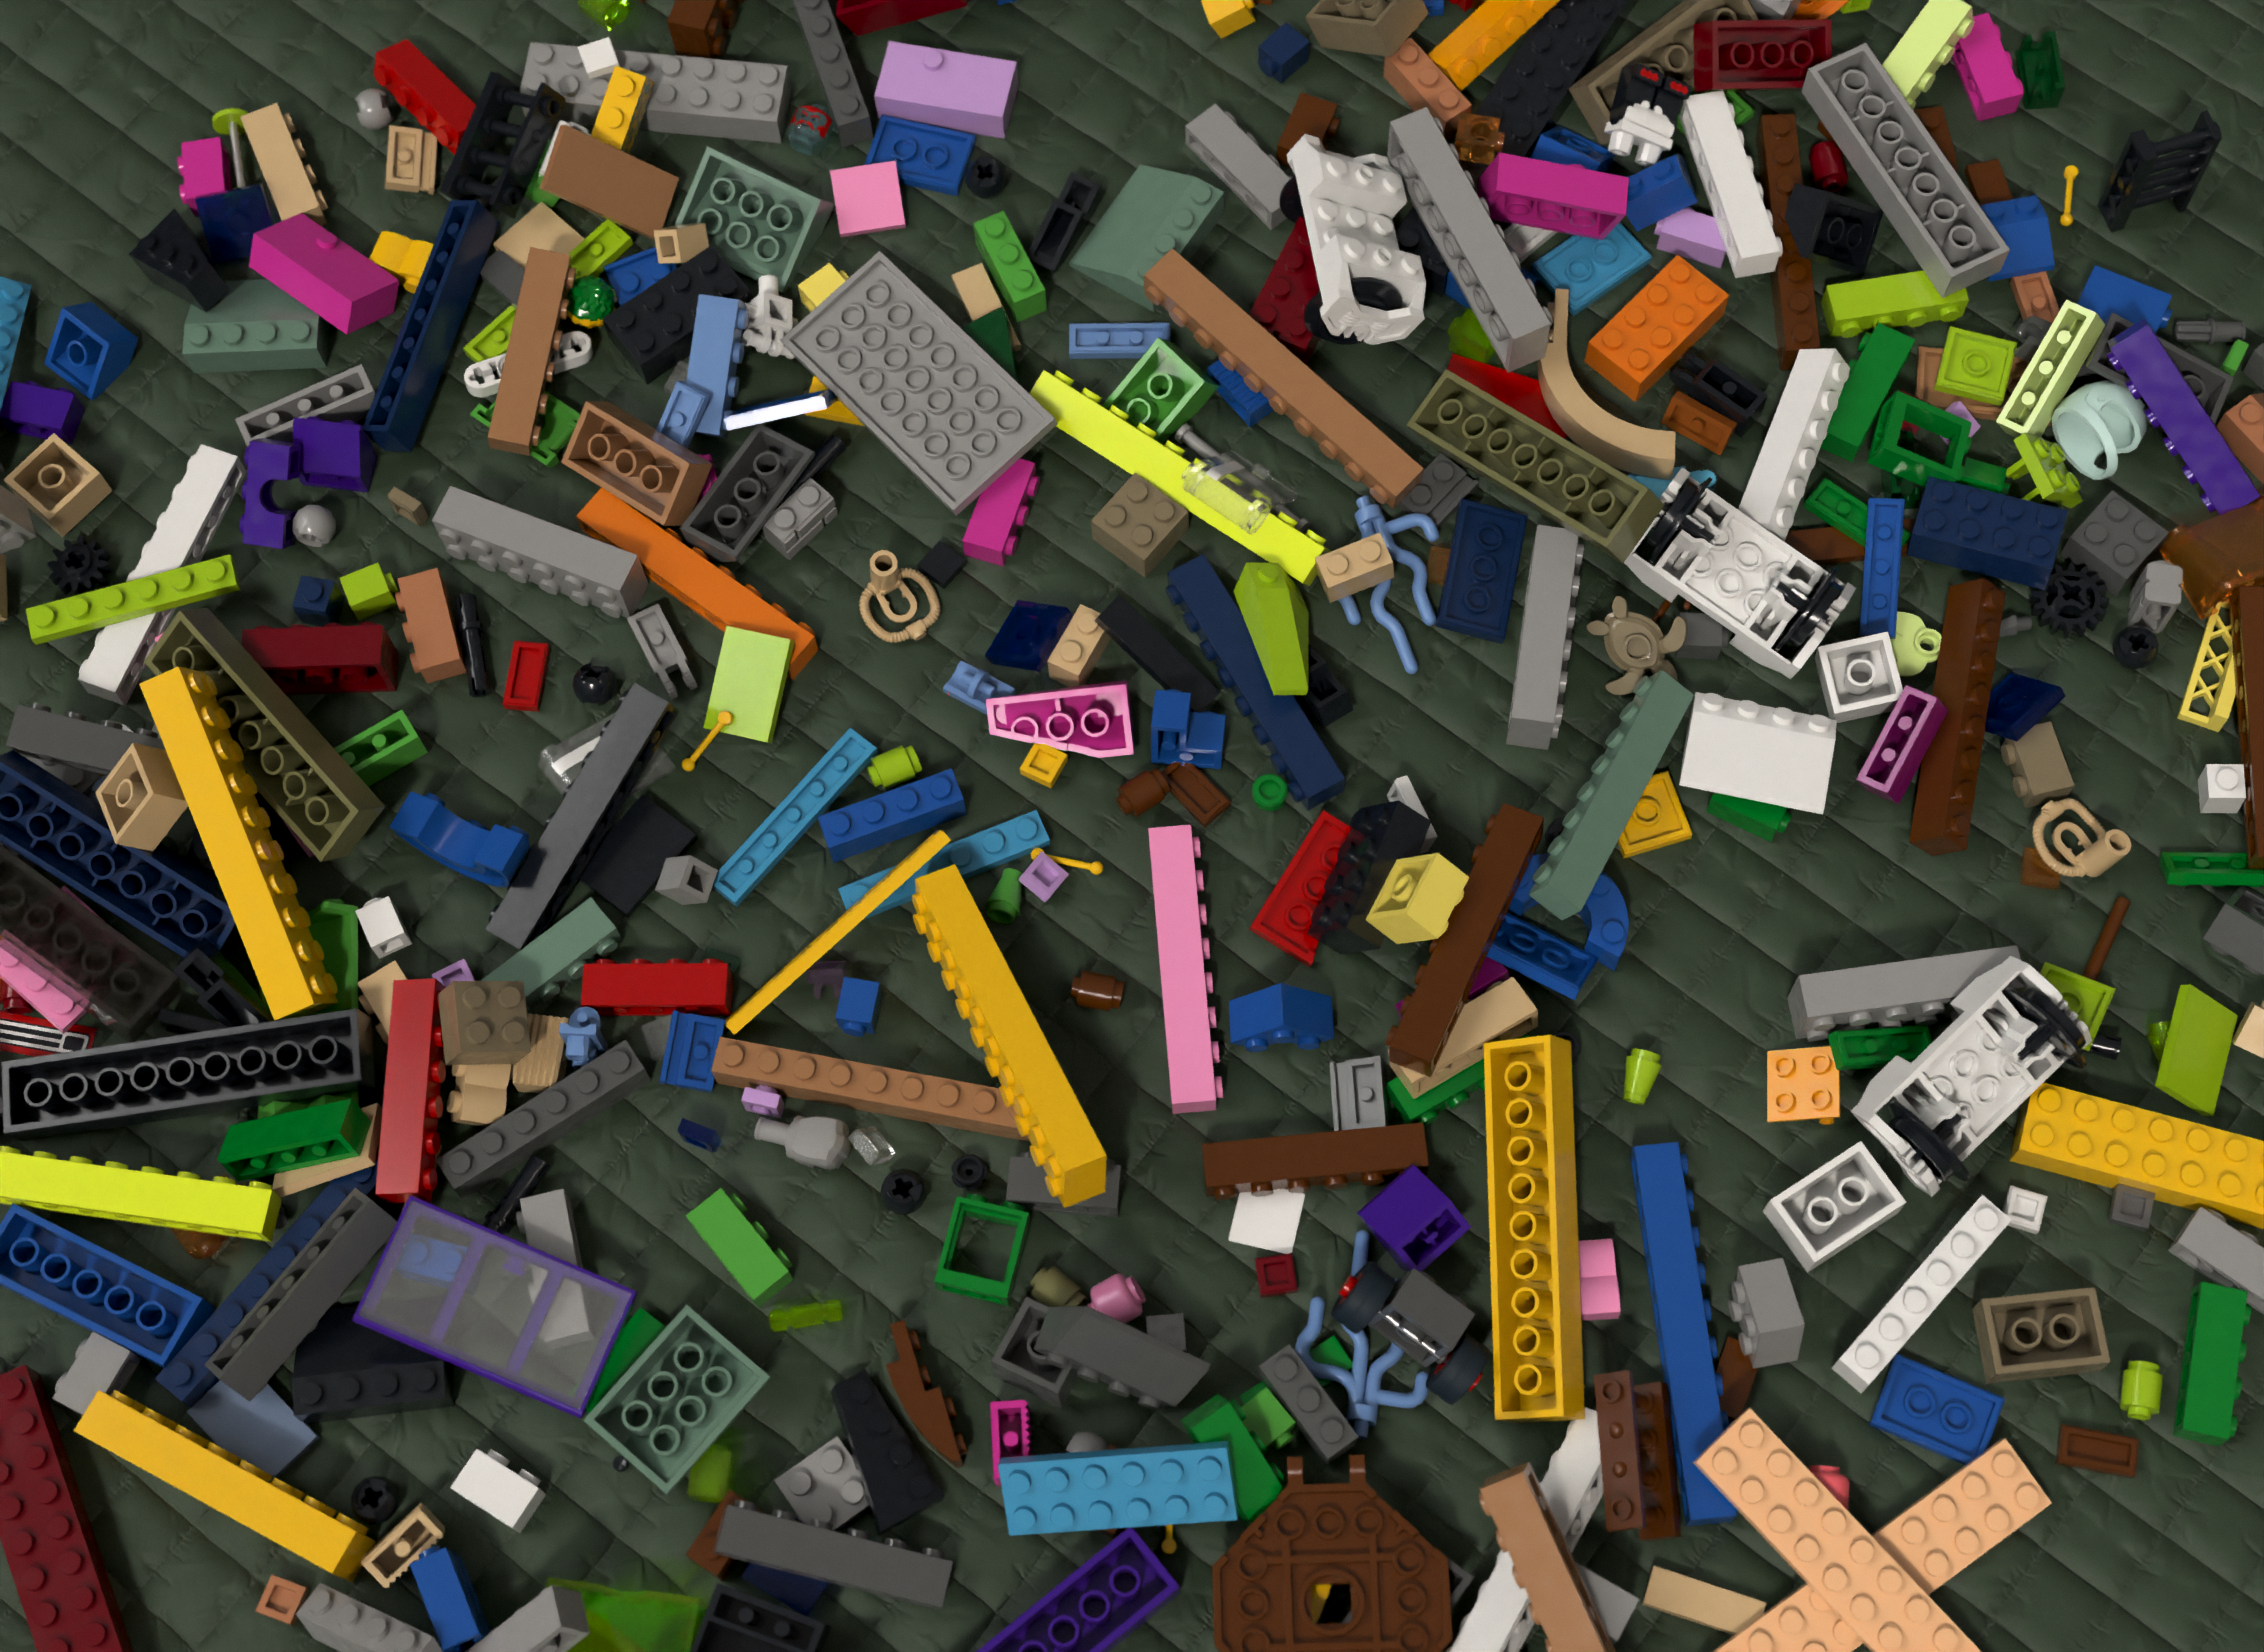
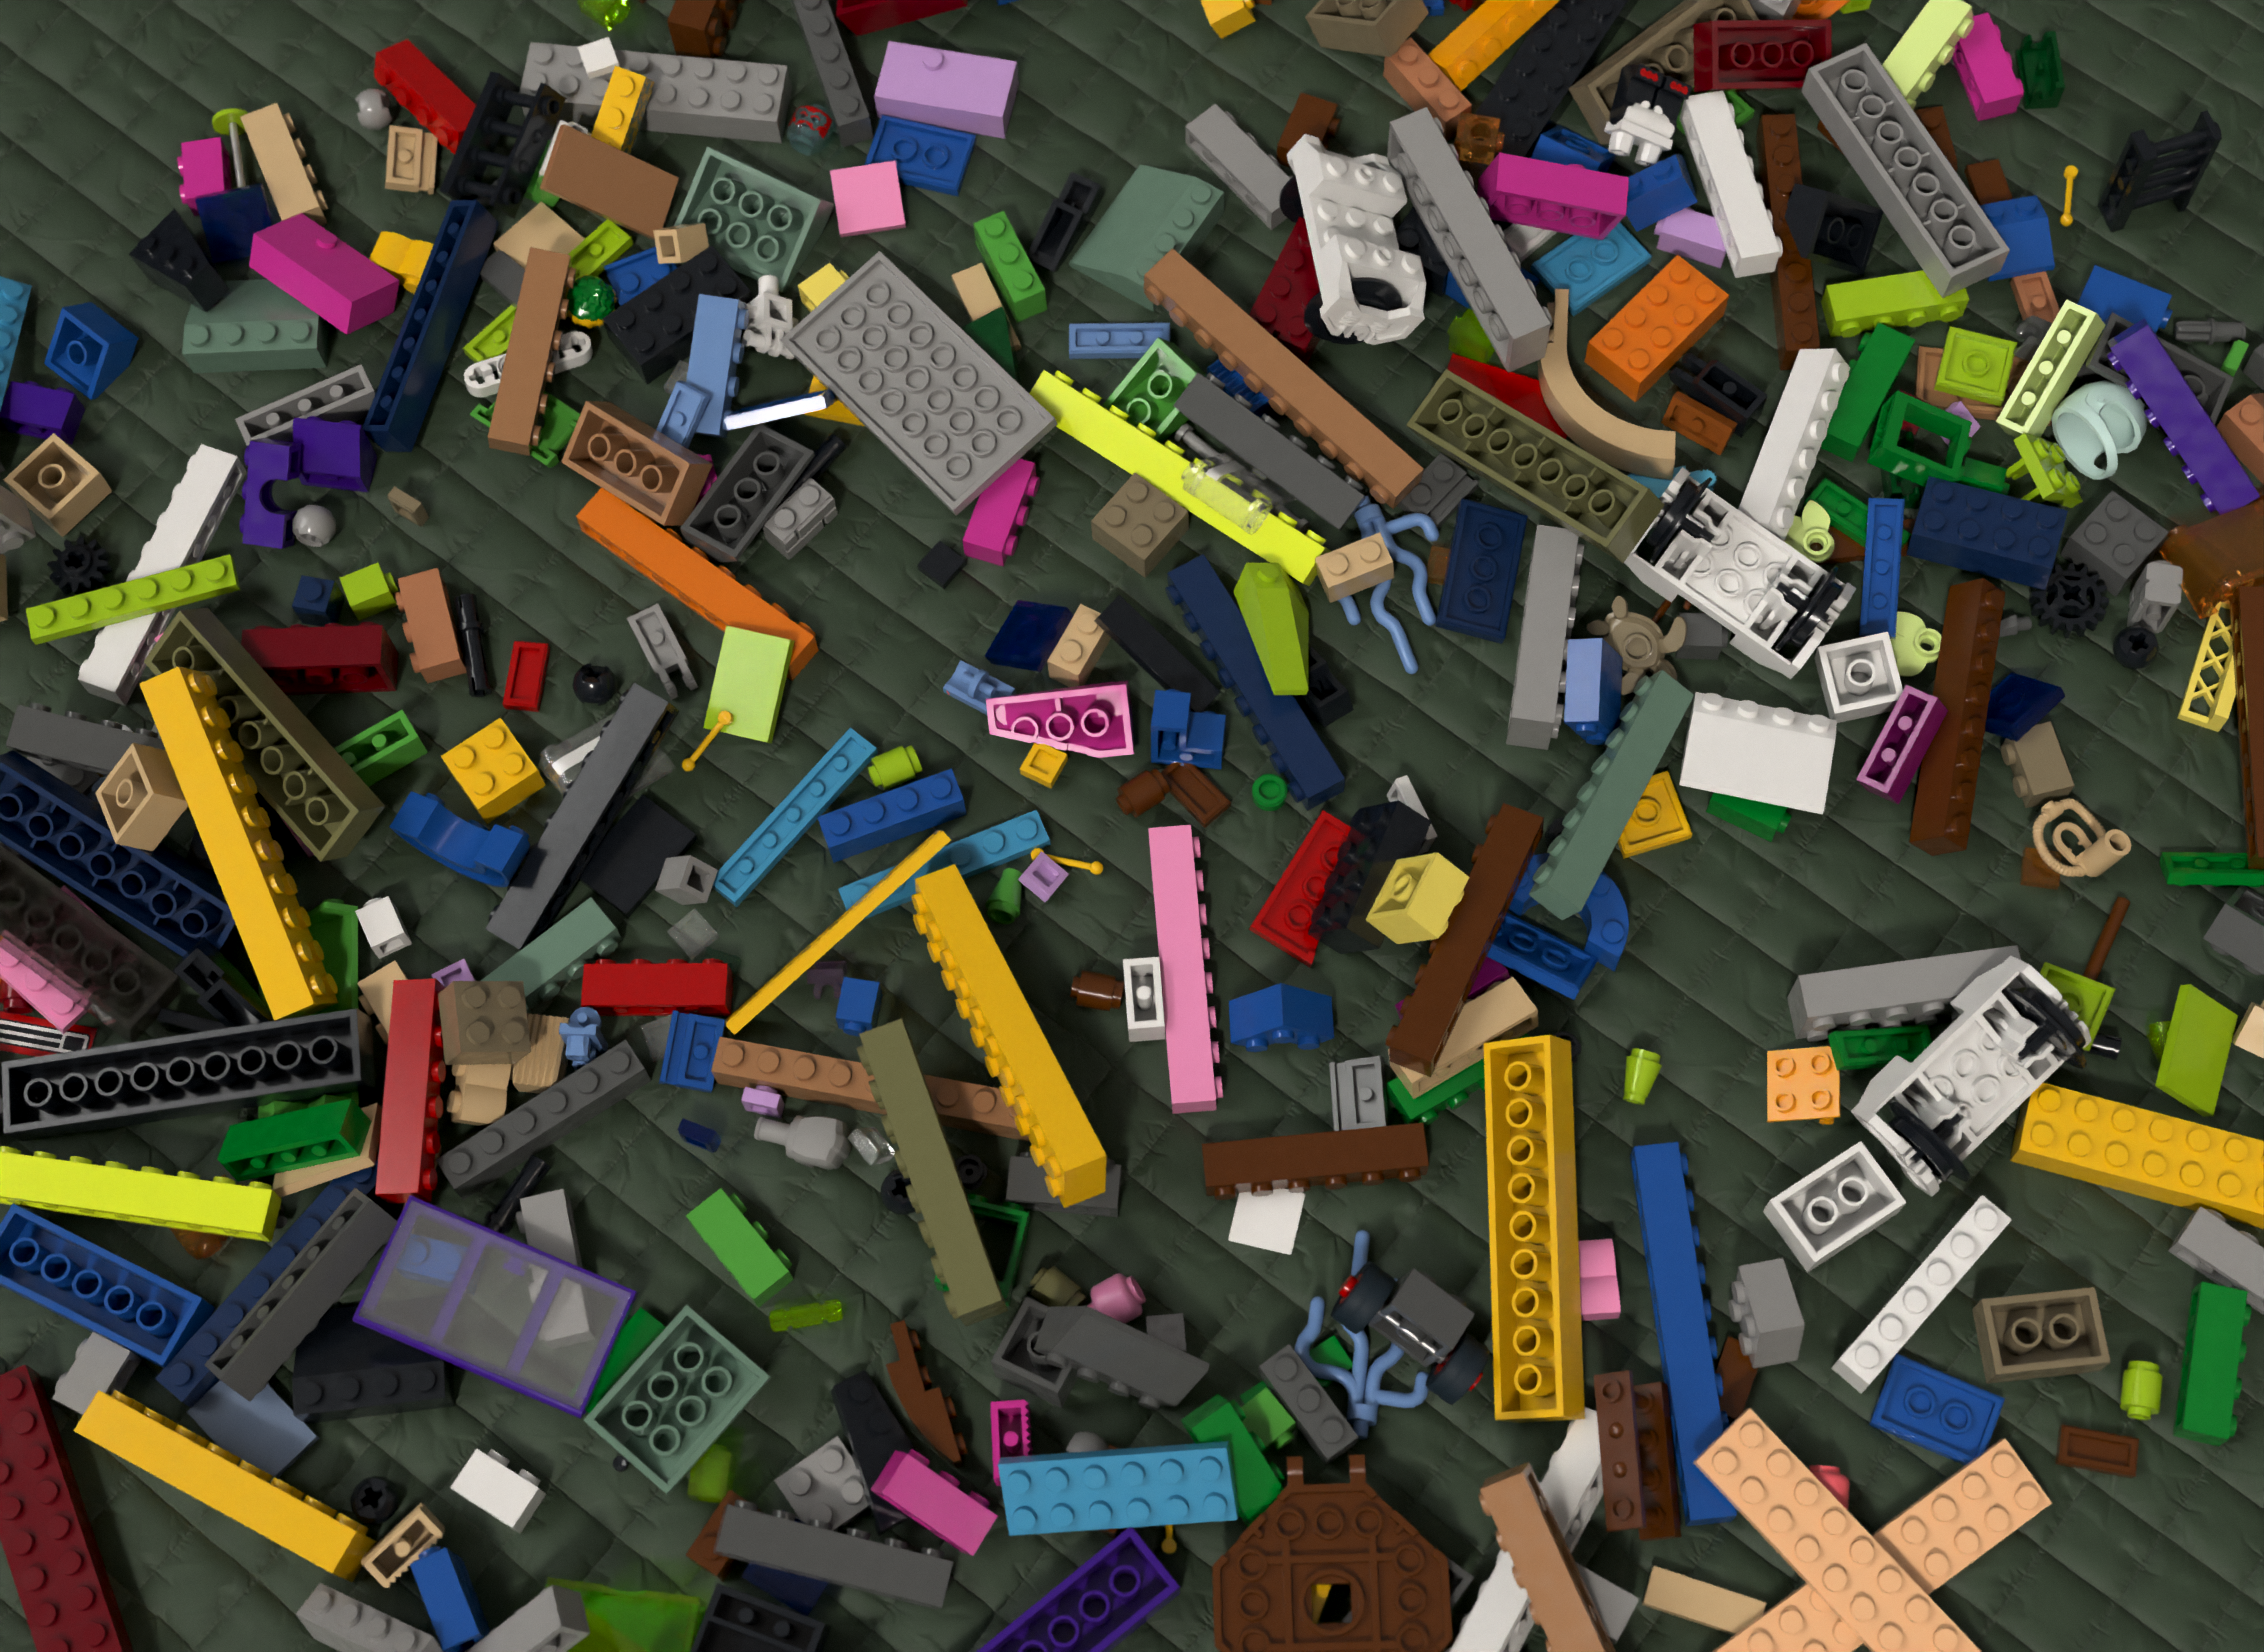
nougat plate [256,1574,310,1626] -> none
light grey brick [432,486,649,618] -> none
tan piece [859,550,941,643] -> none
black piece [965,157,1007,199] -> none
dark red tile [1255,1253,1298,1298] -> none
dark blue brick [1258,22,1309,84] -> none
dark purple slope [1357,1164,1471,1272] -> none
dark red brick [1809,141,1849,193] -> none
white tile [2002,1186,2048,1234] -> none
flat silver plate [2108,1184,2155,1232] -> none
white brick [2198,764,2246,813] -> none
none -> yellow brick [441,717,546,824]
none -> clear tile [667,908,719,960]
none -> olive brick [856,1018,1008,1327]
none -> dark pink brick [871,1449,998,1556]
none -> white brick [1123,957,1166,1042]
none -> dark grey brick [1173,373,1365,532]
none -> brick [1564,638,1623,745]
none -> yellowish green plate [1785,500,1835,563]

